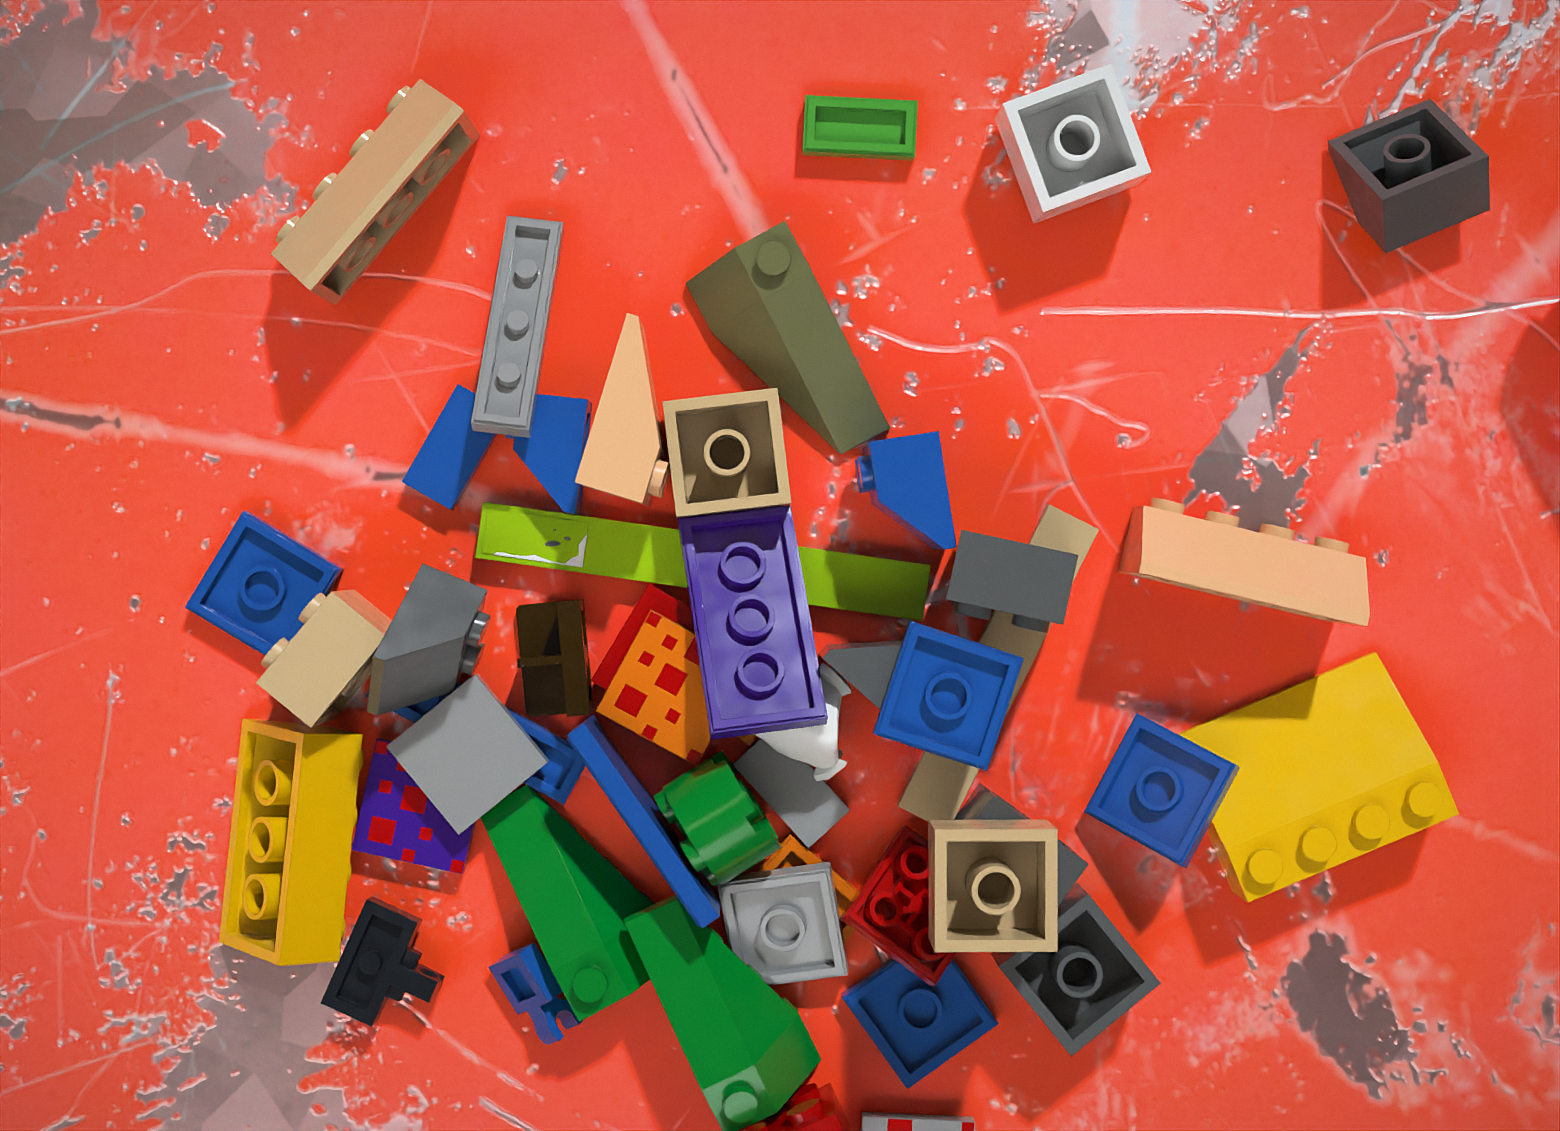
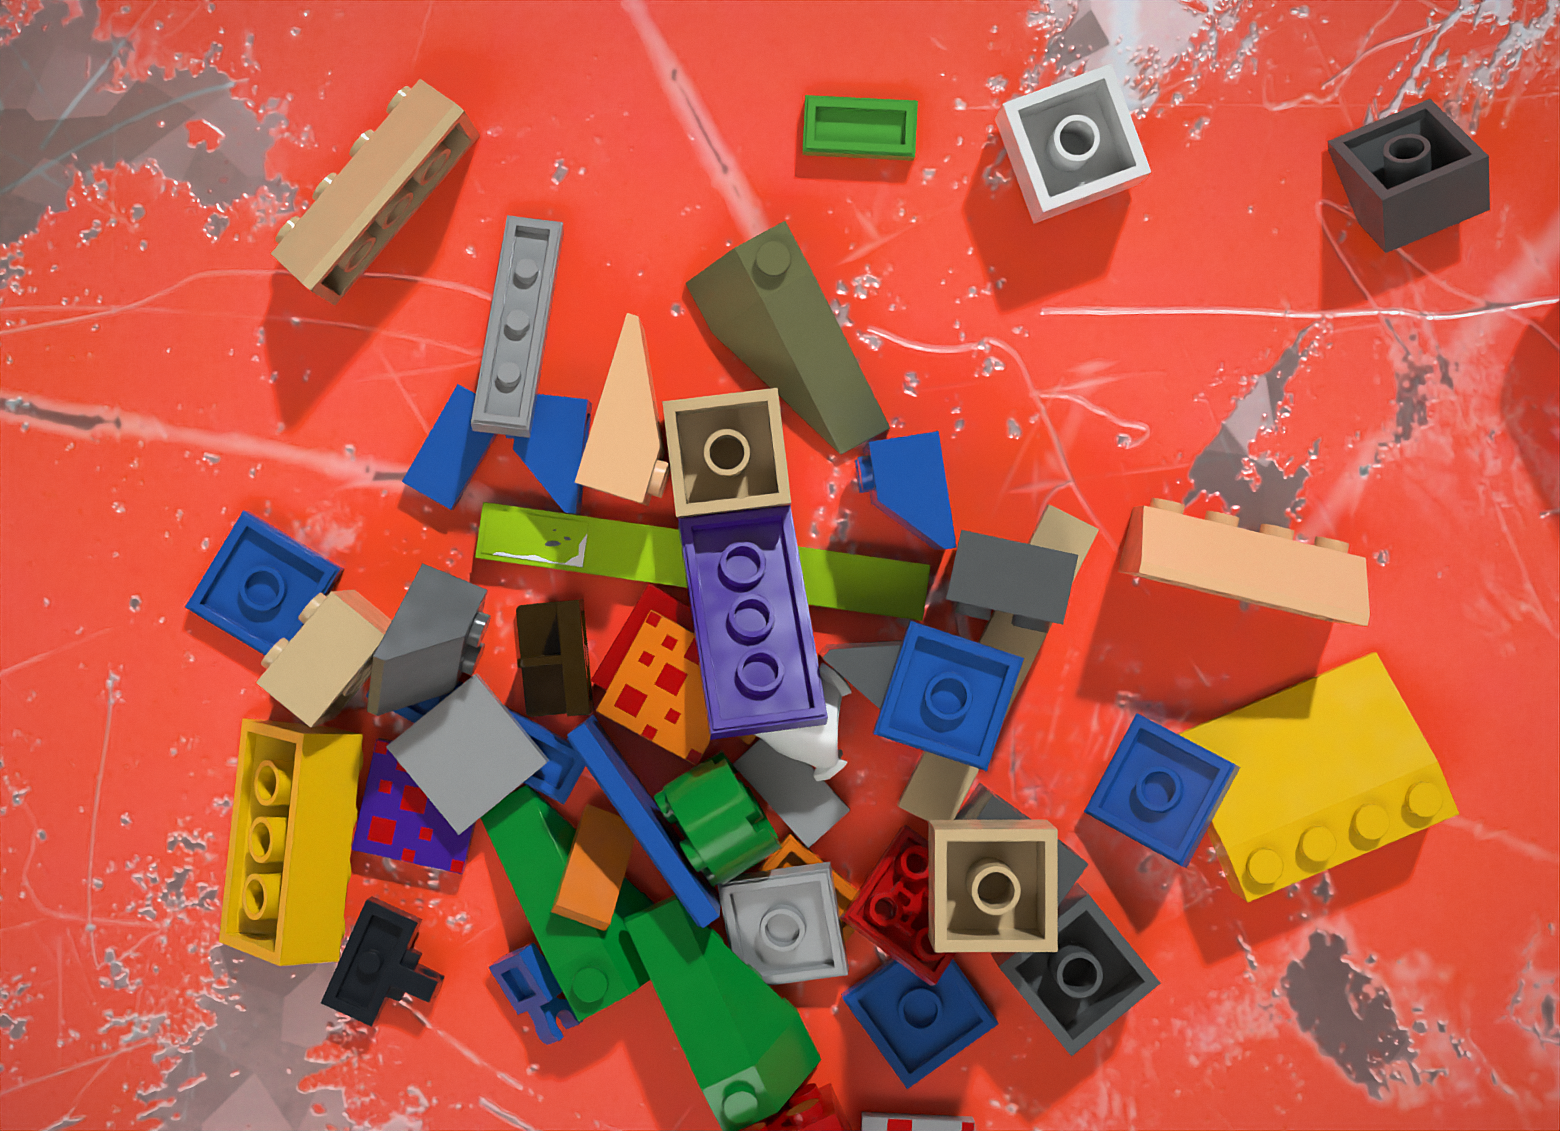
none -> orange tile [551,804,636,931]

